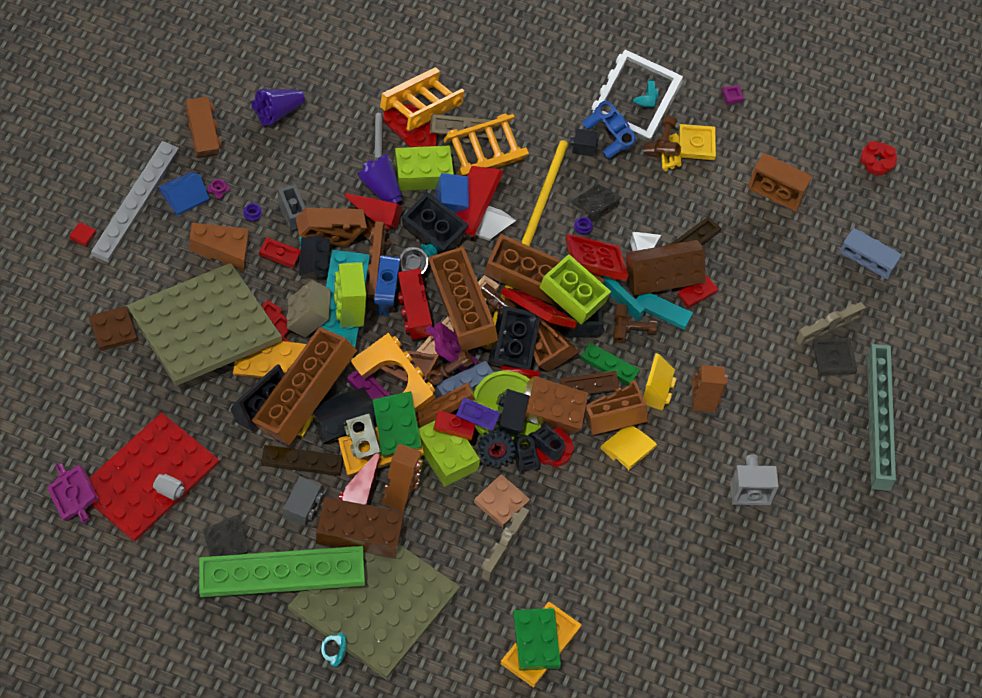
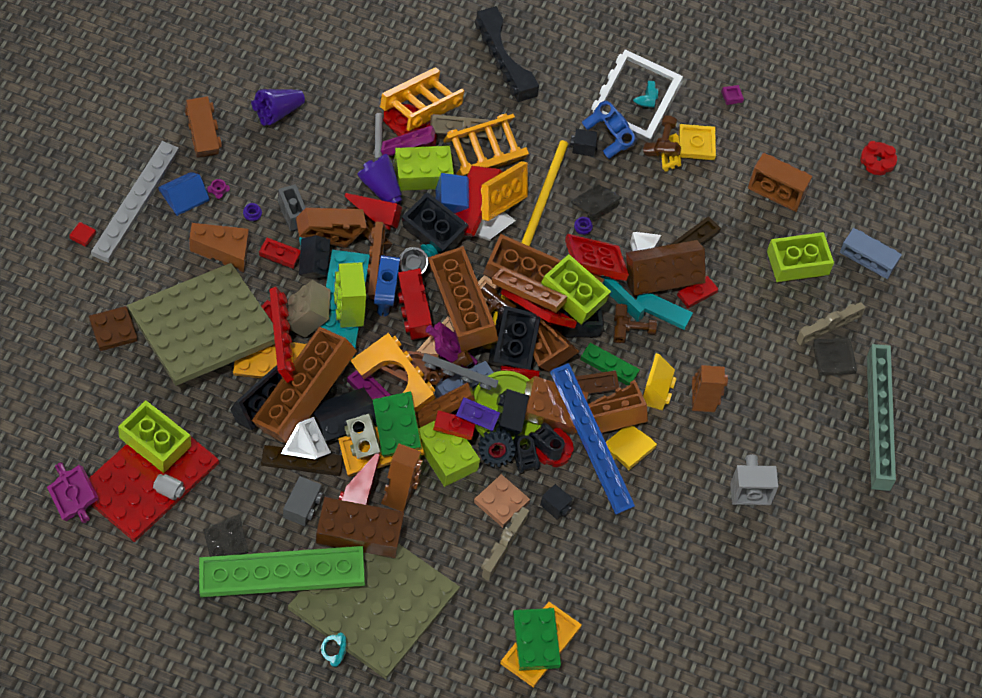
none -> lime brick [118,401,191,473]
none -> red plate [269,287,295,383]
none -> white slope [281,417,331,459]
none -> magenta plate [381,125,435,156]
none -> dark grey plate [422,353,498,390]
none -> black arch [475,6,539,102]
none -> light orange plate [481,161,528,221]
none -> dark orange plate [492,267,567,313]
none -> black brick [540,484,573,520]
none -> blue plate [550,363,635,514]
none -> lime brick [767,232,834,282]

